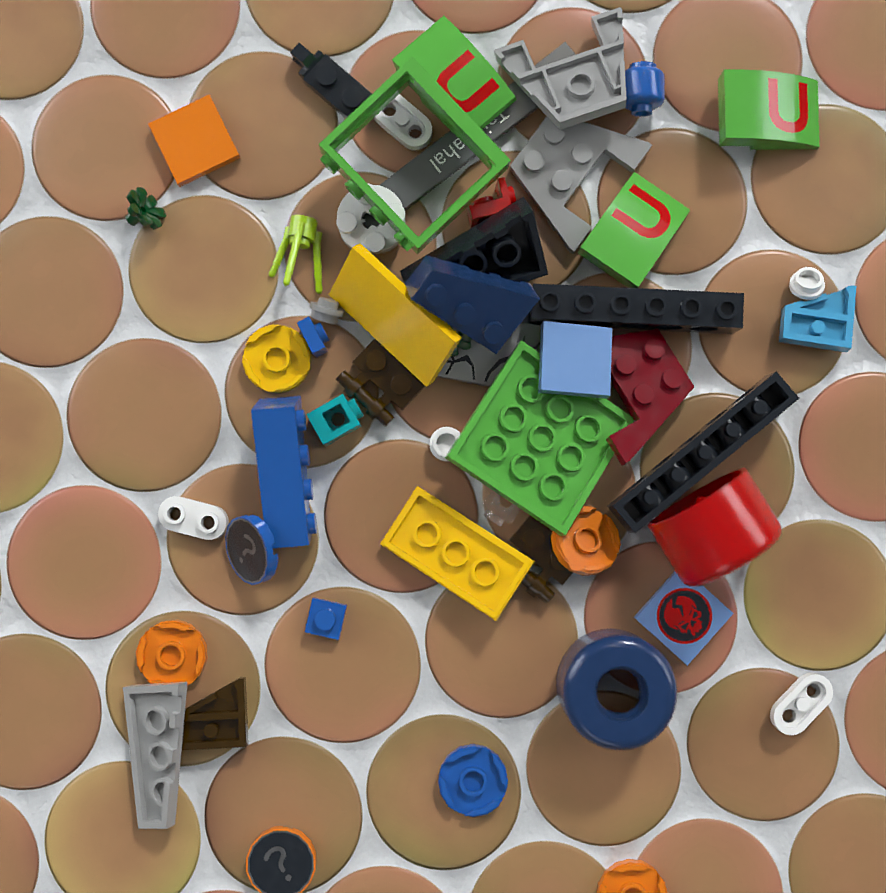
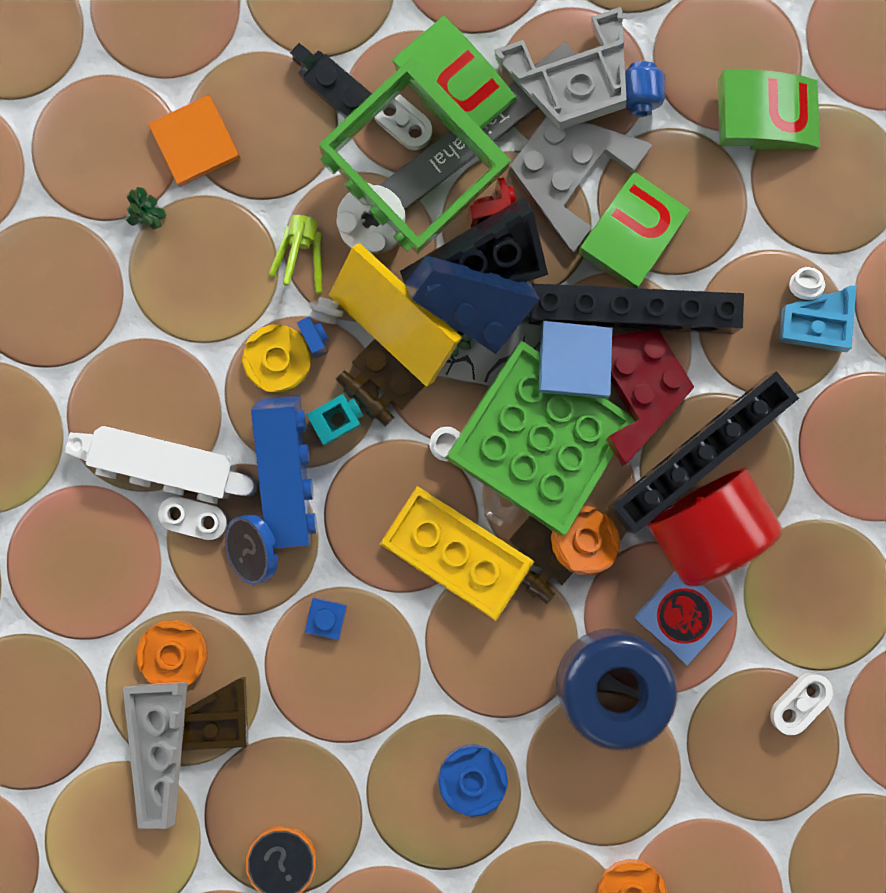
none -> white hinge [65,426,259,504]

